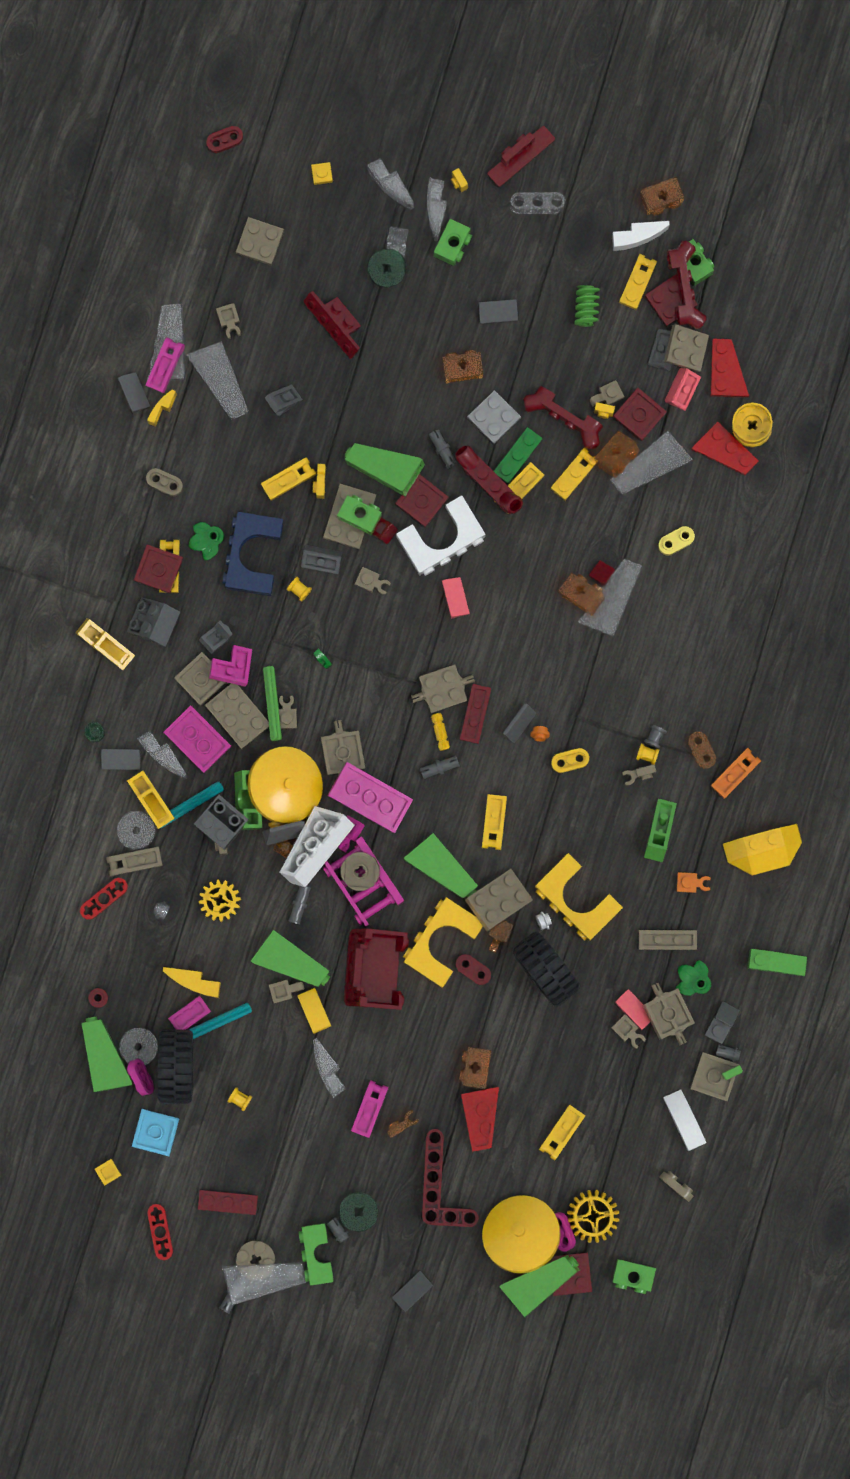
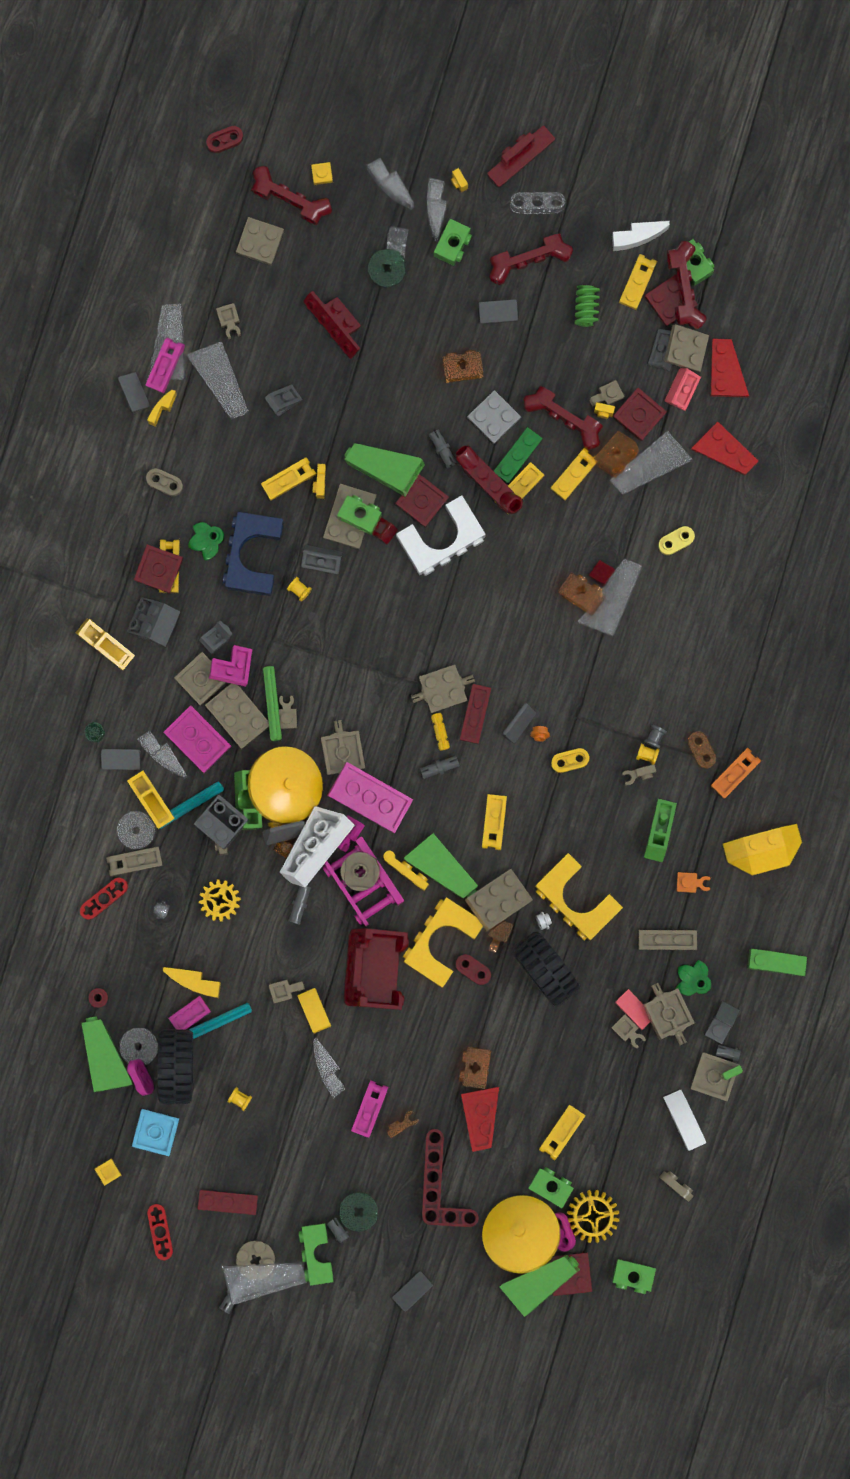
bright green slope [251,930,330,987] -> none
green tile [314,648,332,669] -> none
dark tan plate [355,567,391,595] -> none
coral slope [442,577,470,619] -> none
clear orange brick [640,177,684,215] -> none
yellow wheel [732,402,773,448] -> none
none -> dark red plate [251,166,332,225]
none -> yellow plate [384,851,429,891]
none -> dark red plate [489,234,573,285]
none -> bright green brick [528,1167,574,1208]

